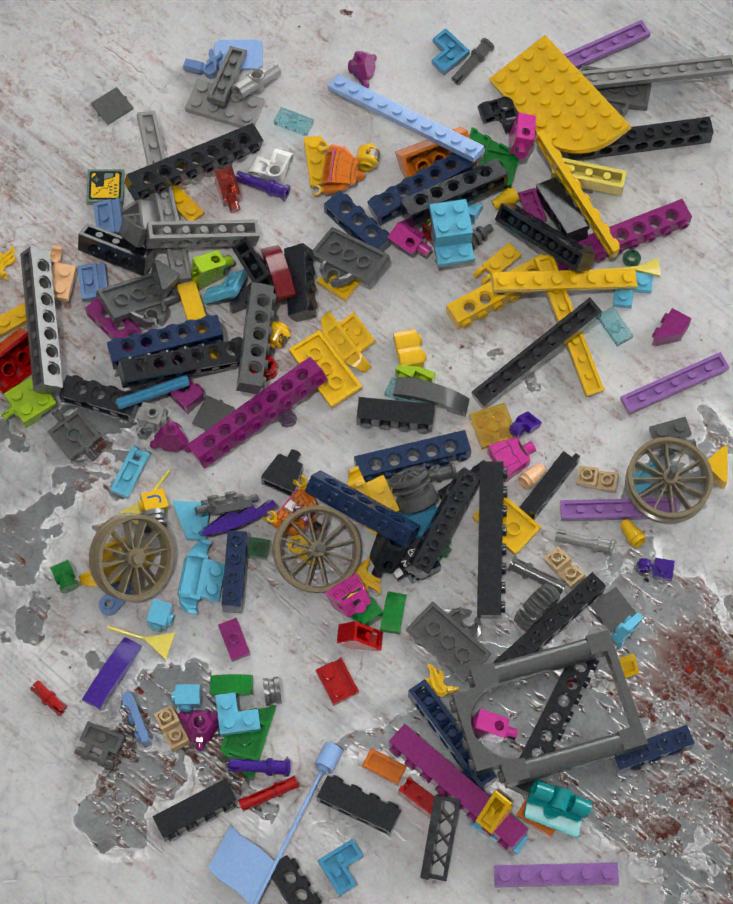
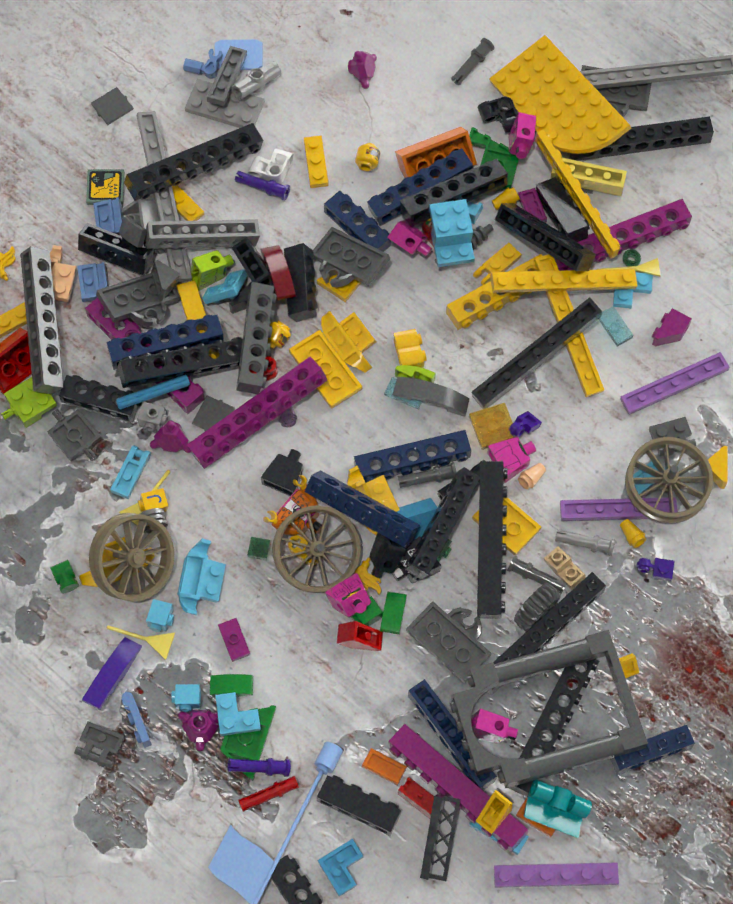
red pin [30,680,67,716] -> none
medium blue plate [99,581,133,616] -> none
black brick [152,778,238,842] -> none
tan slope [153,705,190,753] -> none
medium azure wing [173,500,210,542] -> none
dark grey plate [195,491,258,515] -> none
dark purple slope [198,500,277,536] -> none
clear red torso [214,166,241,213] -> none
dark blue brick [221,530,248,613] -> none
flat silver wheel [262,676,282,706] -> none
clear light blue plate [274,107,314,137] -> none
orange torso [312,140,365,197] -> none
red plate [315,657,359,706] -> none
light blue plate [328,74,485,162] -> none
black brick [356,397,435,434] -> none
dark grey wheel [388,465,438,514] -> none
yellow piece [425,664,459,697] -> none
dark azure plate [432,28,470,75] -> none
black fence [519,451,580,521] -> none
medium lavender plate [564,20,651,69] -> none
tan slope [576,466,619,493] -> none
dark grey piece [590,587,636,632] -> none
medium azure plate [611,612,644,649] -> none

